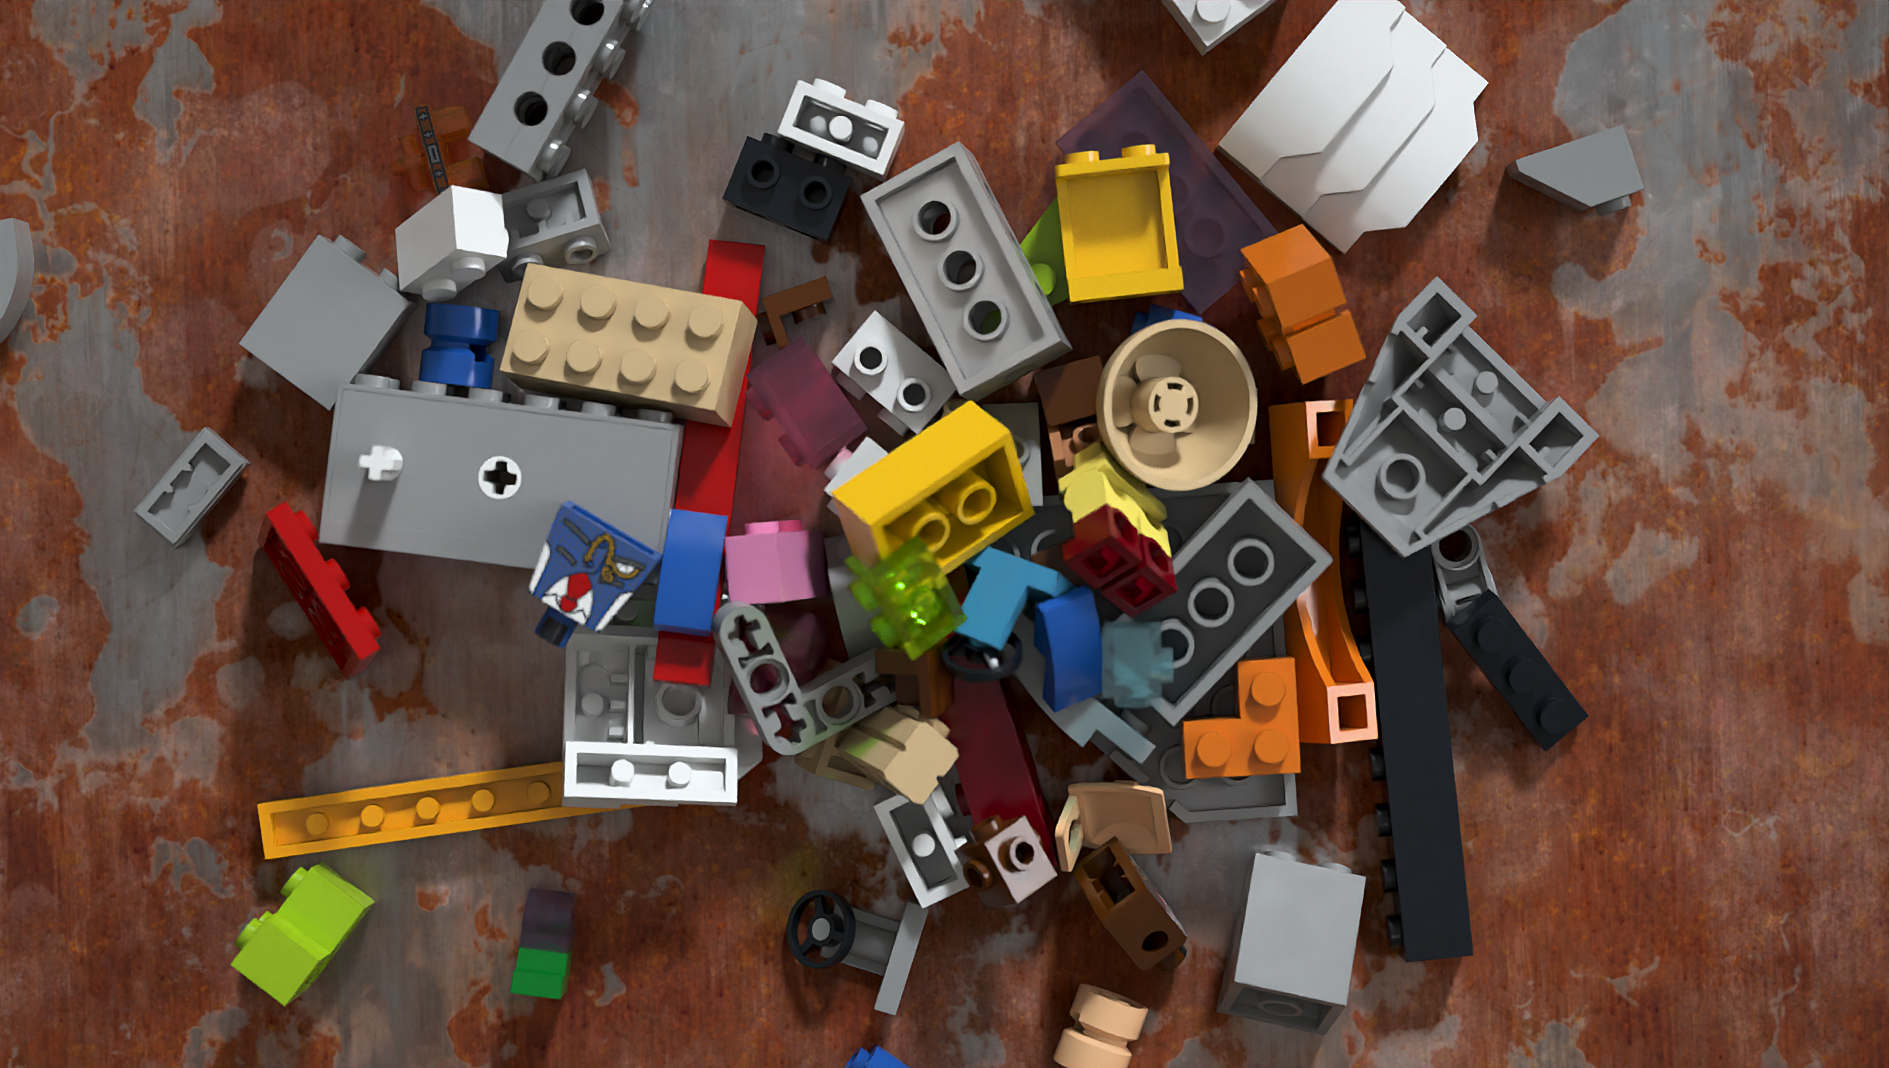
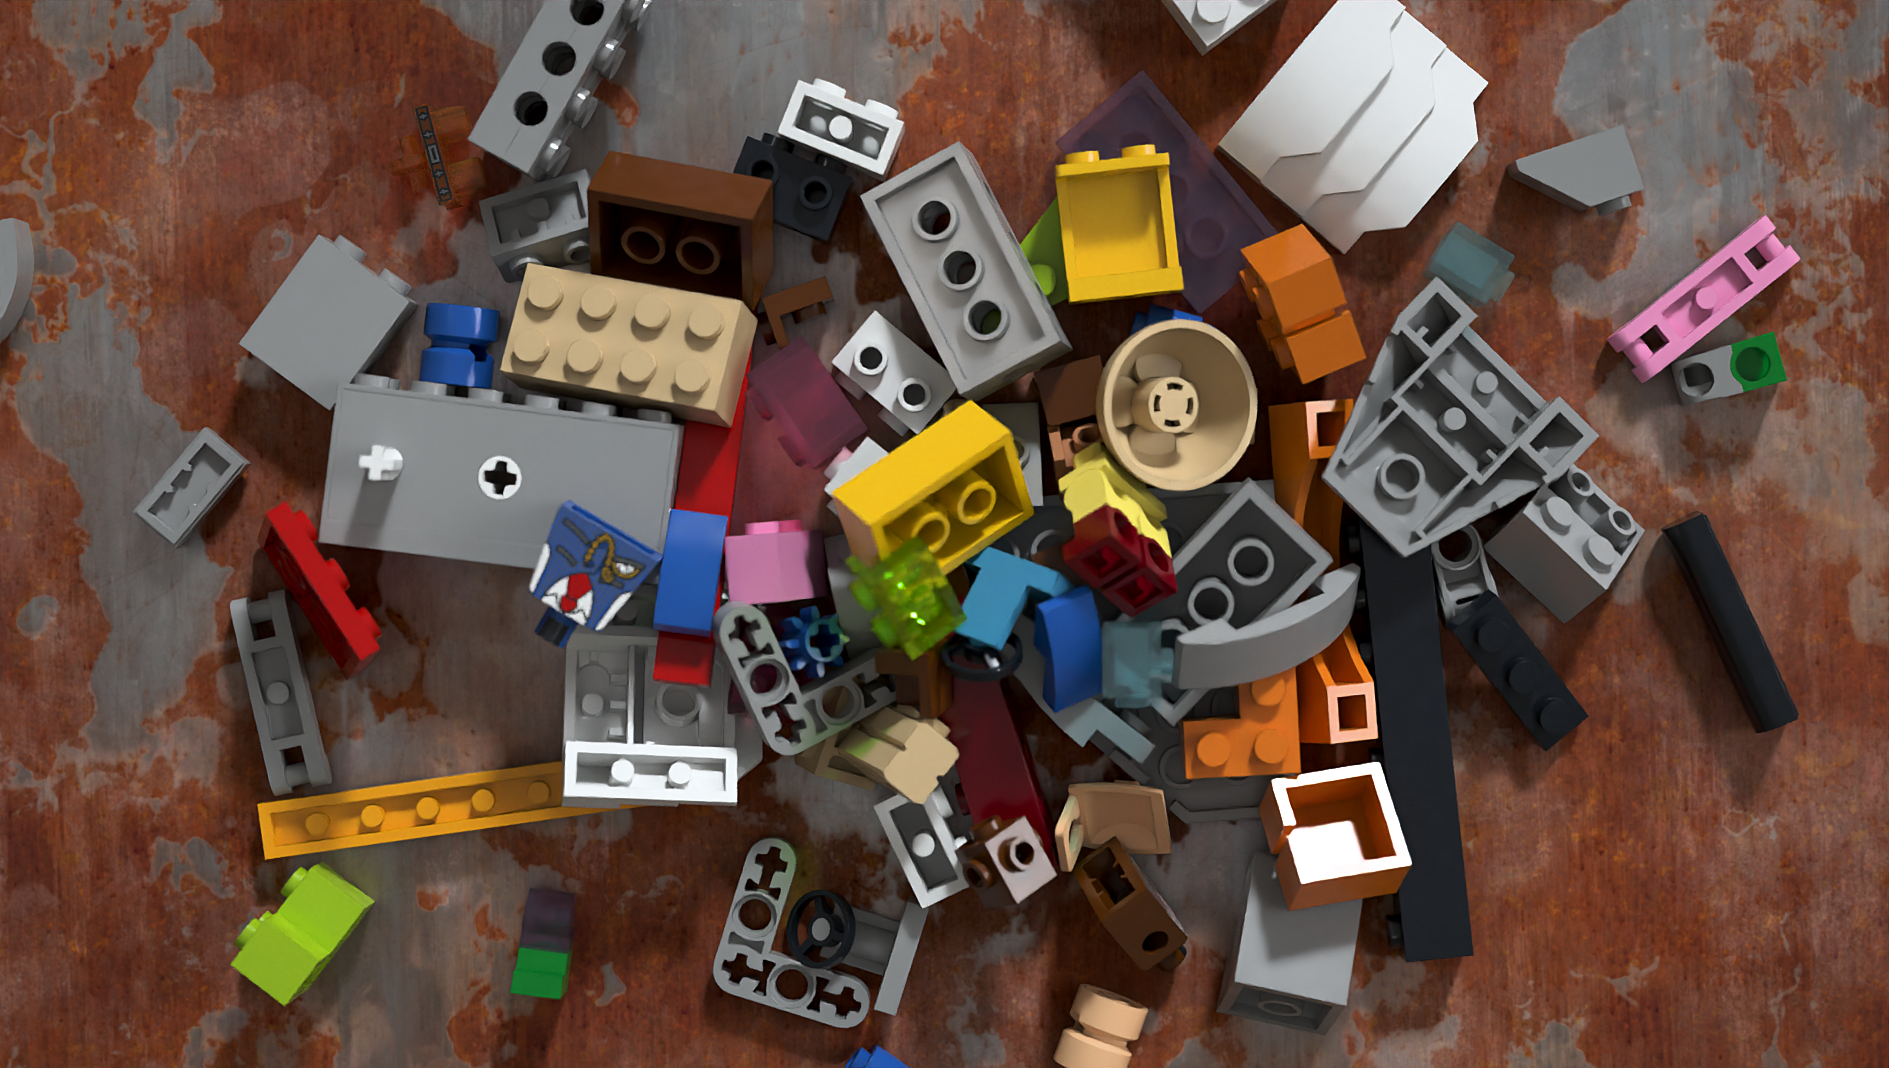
white brick [395,185,509,302] -> none
none -> light grey plate [230,588,332,796]
none -> reddish brown brick [587,150,773,311]
none -> light grey beam [713,835,871,1028]
none -> blue gear [778,606,850,679]
none -> light grey slope [1171,563,1361,689]
none -> orange piece [1258,762,1412,911]
none -> clear light blue brick [1420,221,1516,308]
none -> light grey slope [1483,464,1645,624]
none -> bright pink plate [1606,215,1800,384]
none -> black brick [1661,511,1799,733]
none -> leg [1670,331,1787,406]

